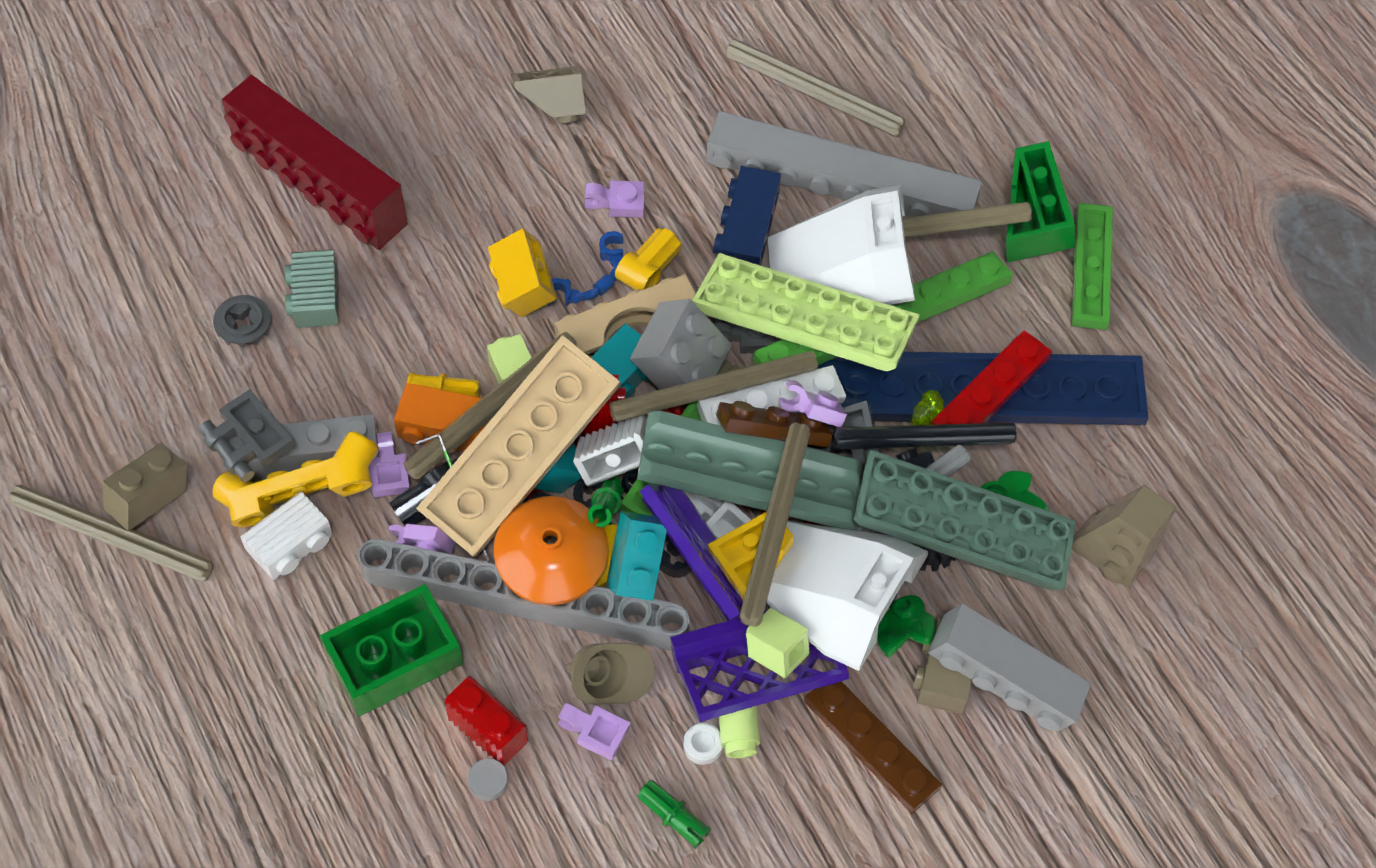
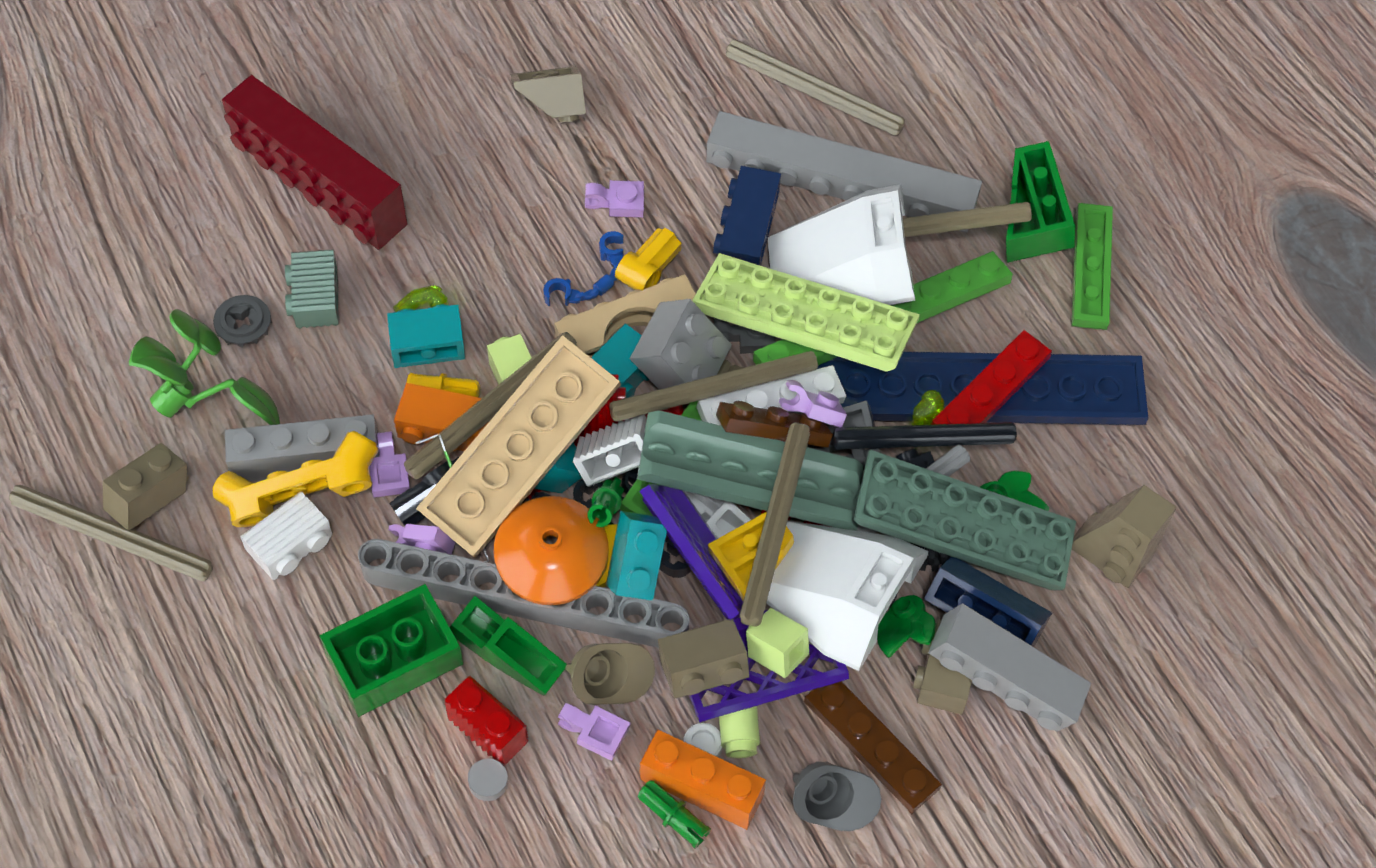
dark grey plate [199,389,296,482] -> none
yellow brick [488,228,557,318] -> none
none -> bright green plant [129,309,280,425]
none -> teal brick [387,304,466,368]
none -> clear neon green arm [393,285,447,312]
none -> green slope [450,596,567,696]
none -> orange brick [640,730,766,830]
none -> dark tan brick [658,619,749,699]
none -> dark grey piece [792,762,882,831]
none -> dark blue brick [924,557,1052,647]

